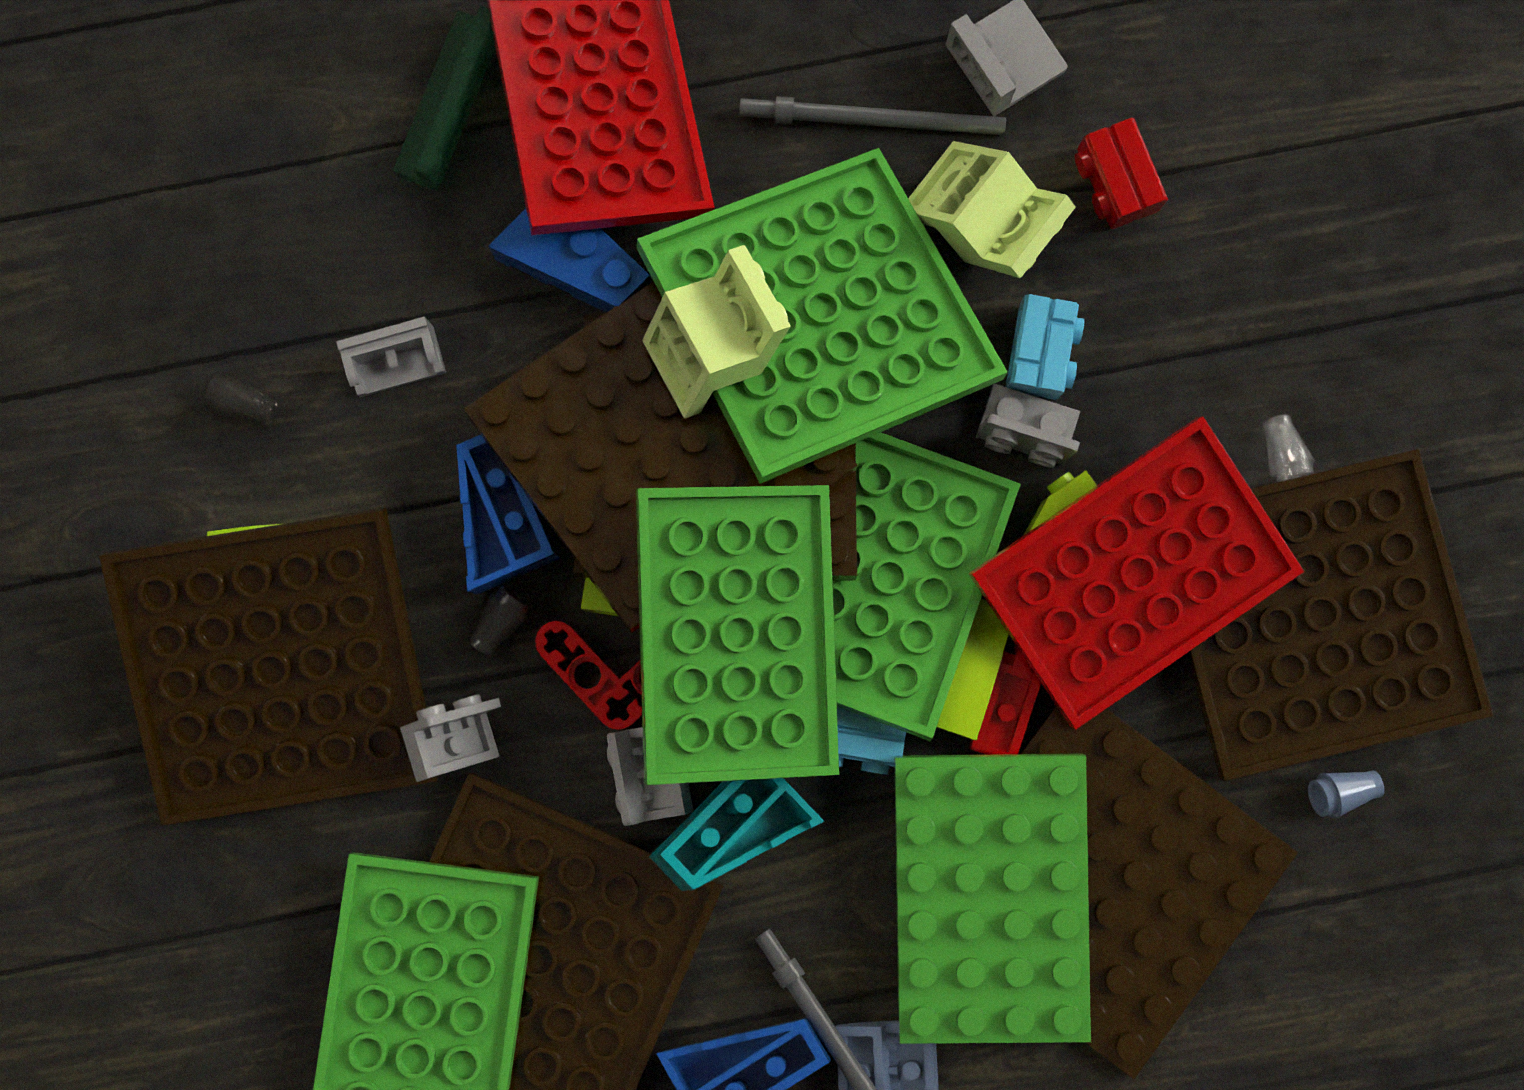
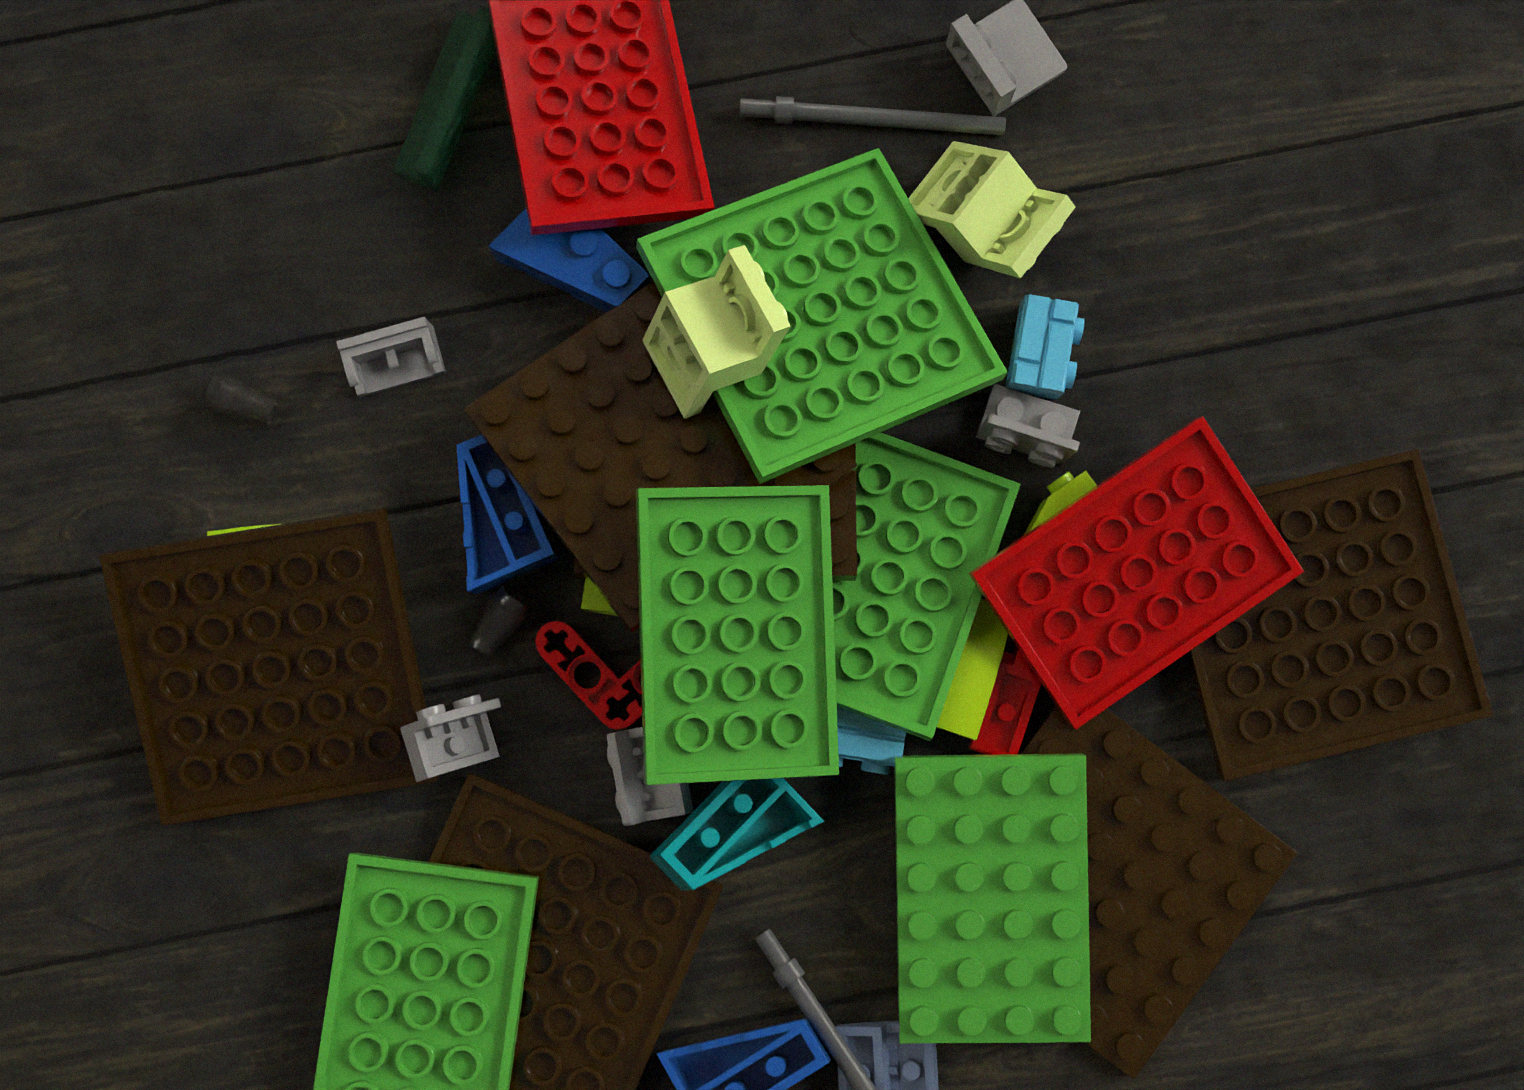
red brick [1075,117,1168,229] -> none
clear cone [1263,415,1315,482] -> none
sand blue cone [1308,770,1384,819] -> none

